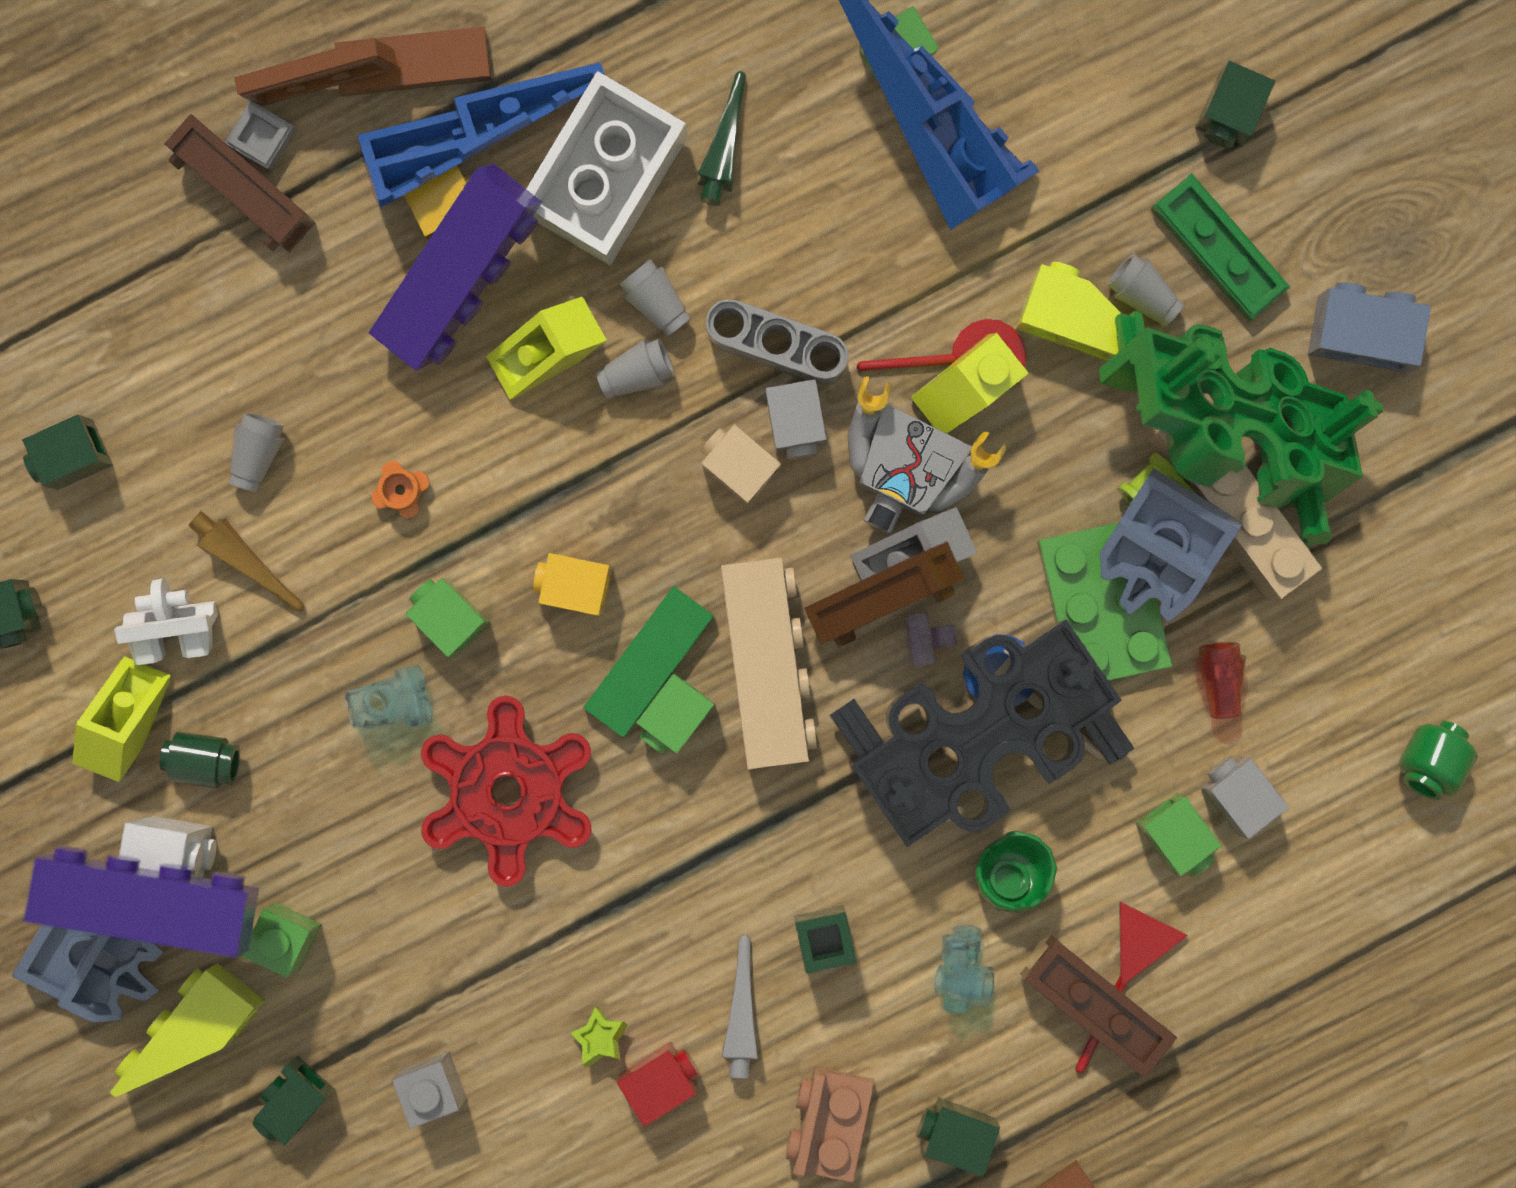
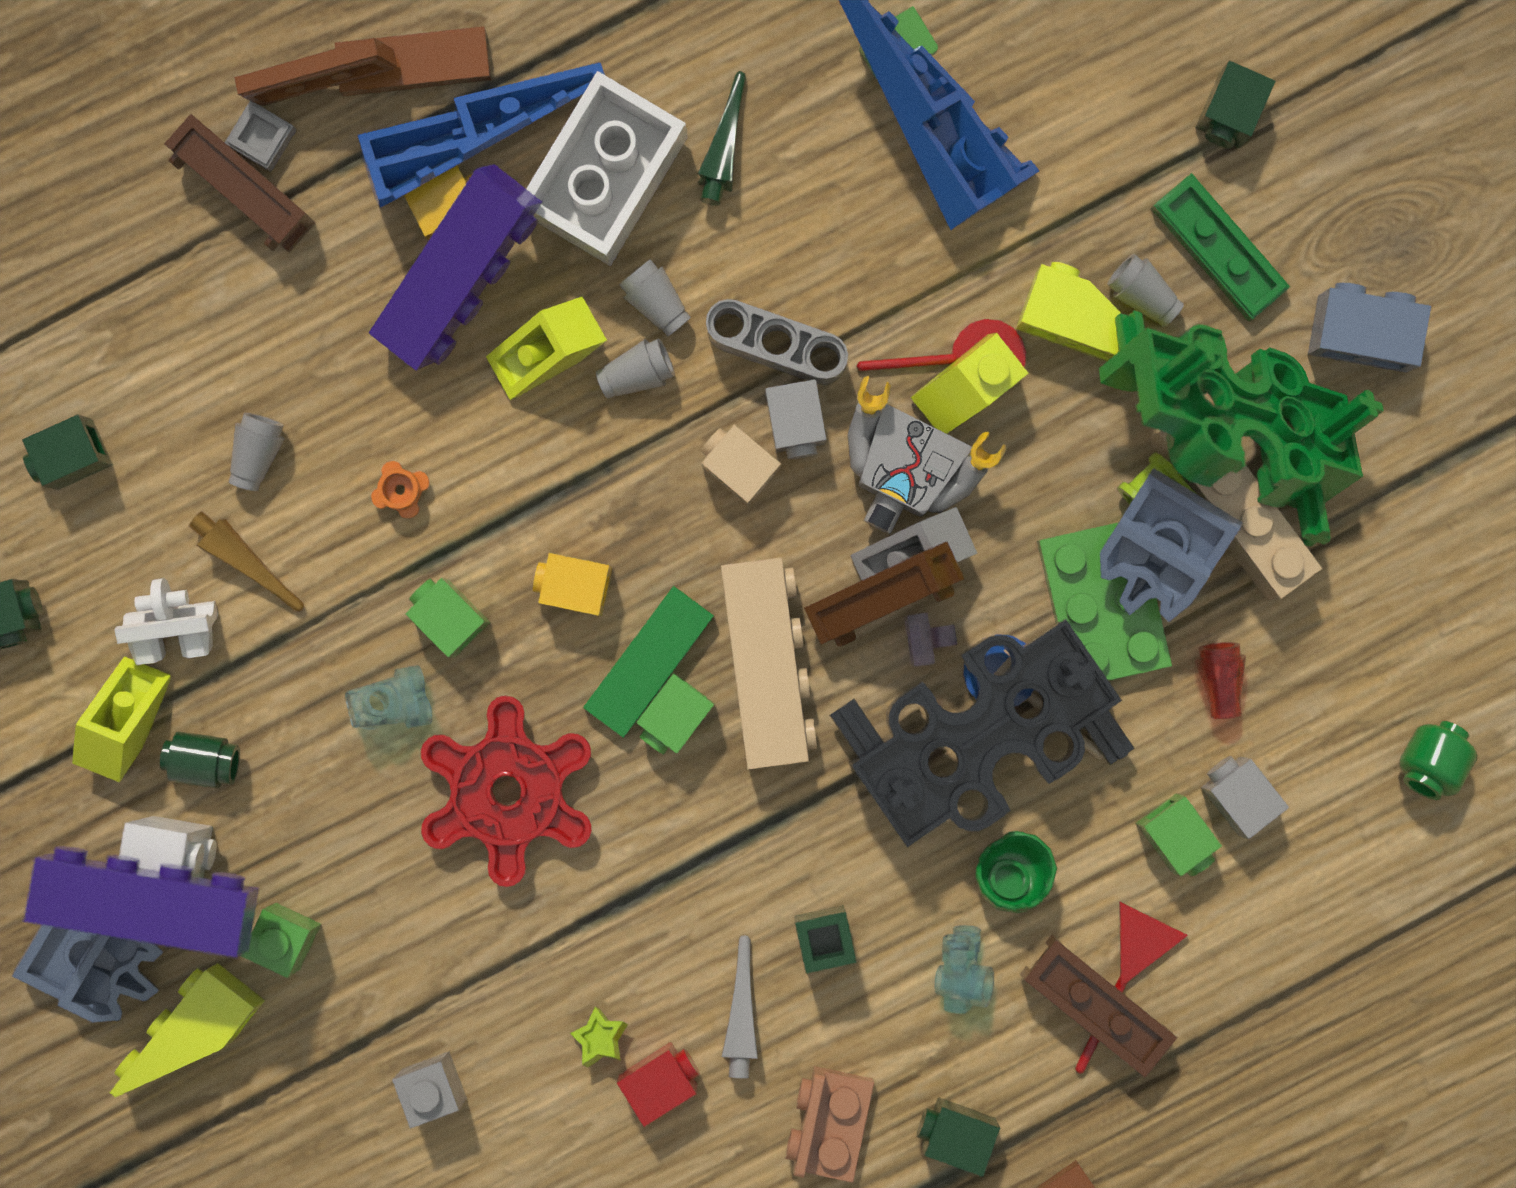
dark green brick [252,1056,335,1146] -> none

